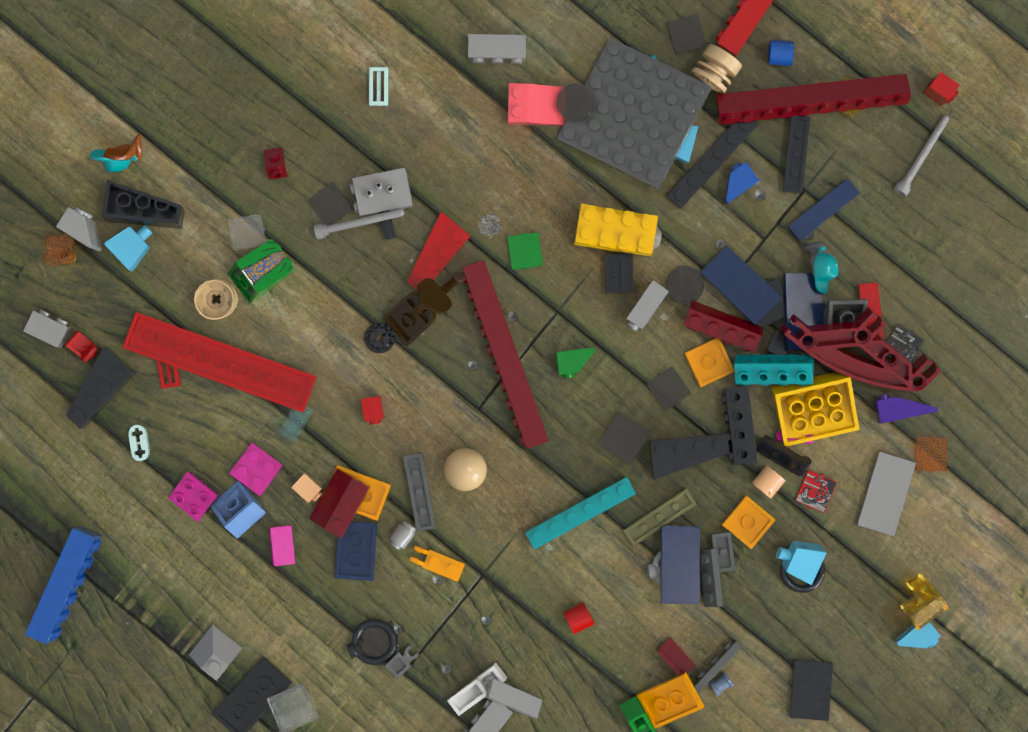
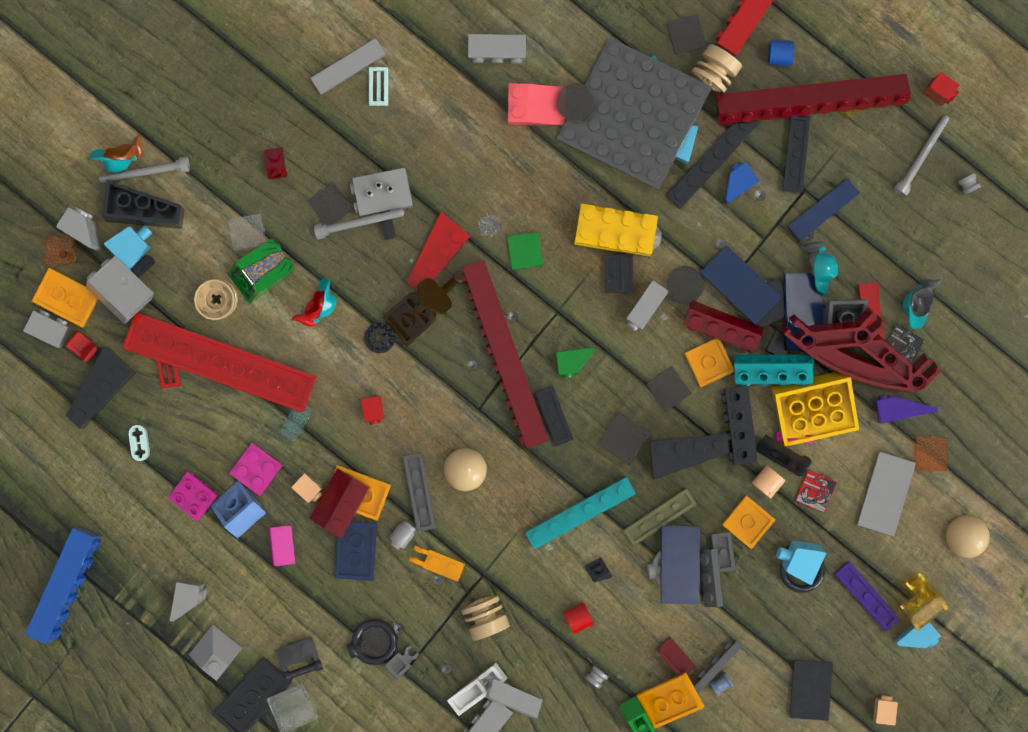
none -> light orange tile [31,268,98,328]
none -> light grey piece [86,255,155,324]
none -> light grey piece [98,156,190,183]
none -> light grey slope [170,579,207,621]
none -> black plate [275,637,323,683]
none -> hair [292,278,337,327]
none -> light grey tile [311,38,386,95]
none -> tan wheel [461,595,510,641]
none -> black tile [535,386,573,446]
none -> black slope [585,558,612,583]
none -> light grey wheel [585,665,609,689]
none -> dark purple tile [834,561,900,631]
none -> light nougat brick [873,695,898,725]
none -> dark grey hair [902,279,941,329]
none -> tan piece [946,515,990,558]
none -> light grey wheel [958,173,982,195]

